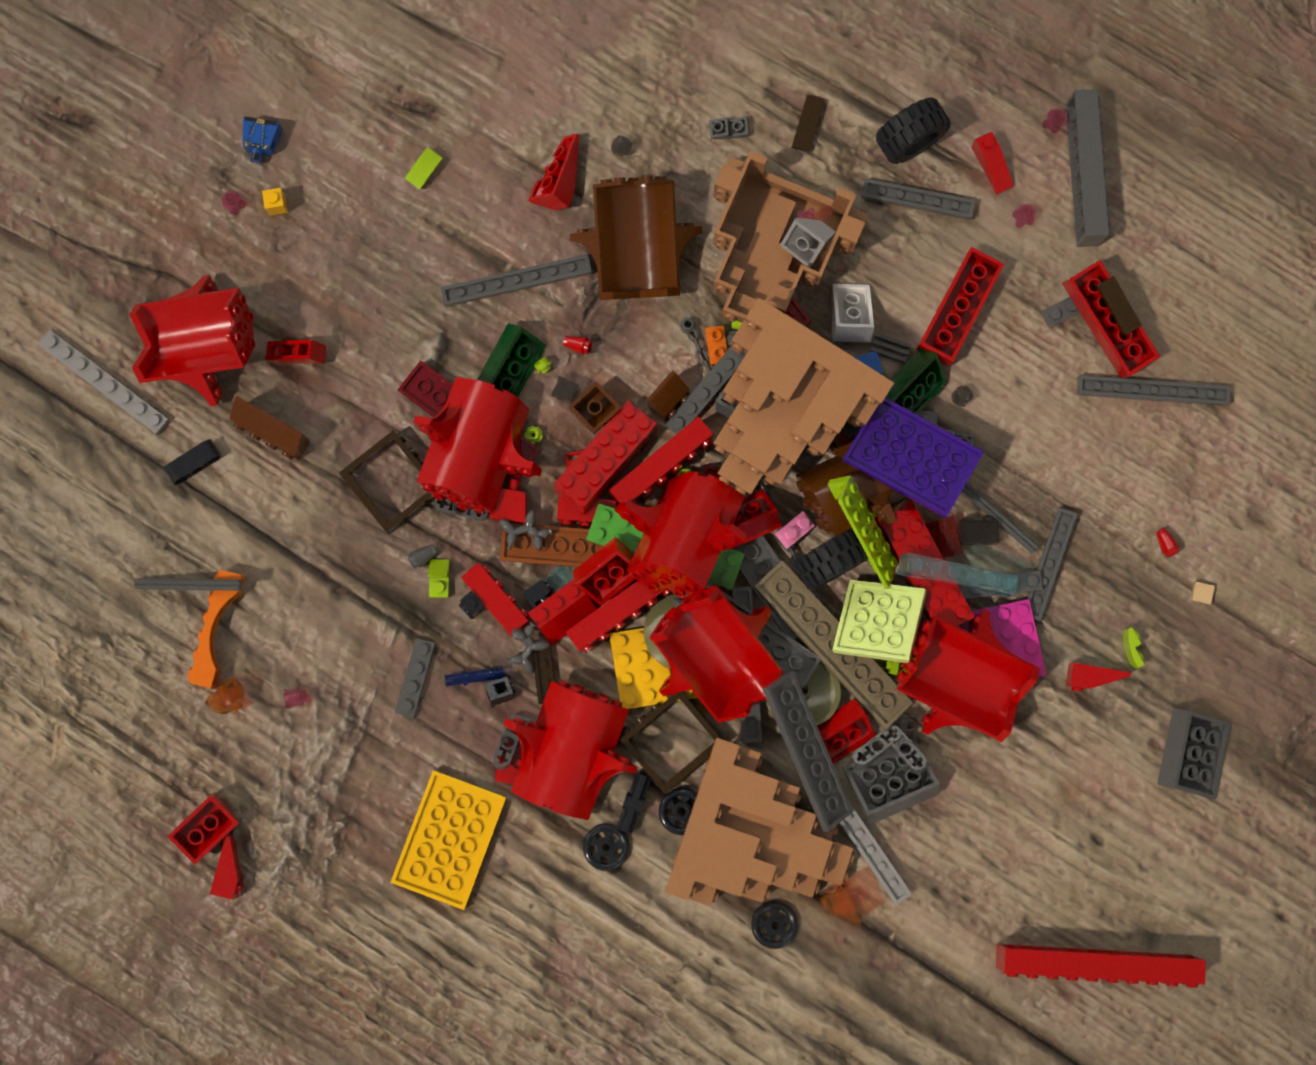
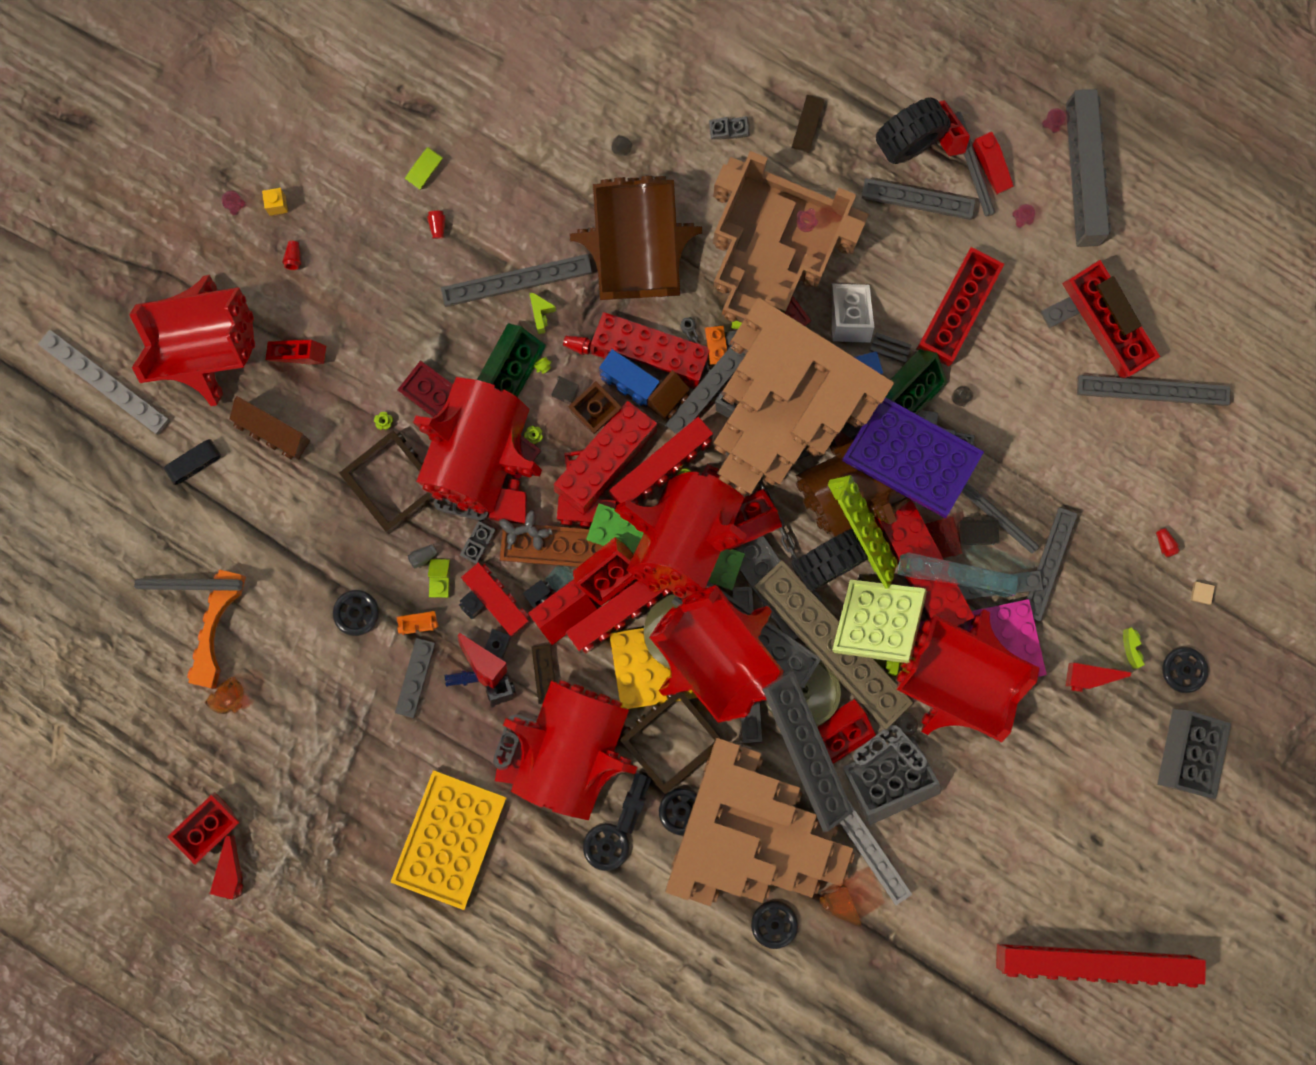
blue torso [242,116,283,164] -> none
clear pink brick [283,687,307,709] -> none
dark grey piece [506,622,550,674] -> none
red wedge [528,133,580,211] -> none
bright pink plate [775,511,815,549] -> none
light grey slope [780,218,836,268] -> none
none -> red cone [282,241,301,270]
none -> black plate [333,590,379,636]
none -> lime plate [374,412,393,430]
none -> orange hinge [396,611,438,635]
none -> red cone [427,210,445,239]
none -> red slope [457,633,507,688]
none -> dark grey slope [460,520,496,564]
none -> black brick [485,629,511,658]
none -> lime slope [529,293,556,334]
none -> red bracket [590,312,710,389]
none -> blue brick [599,349,660,408]
none -> red slope [939,100,970,156]
none -> dark grey axle [954,111,995,217]
none -> black plate [1162,647,1208,693]

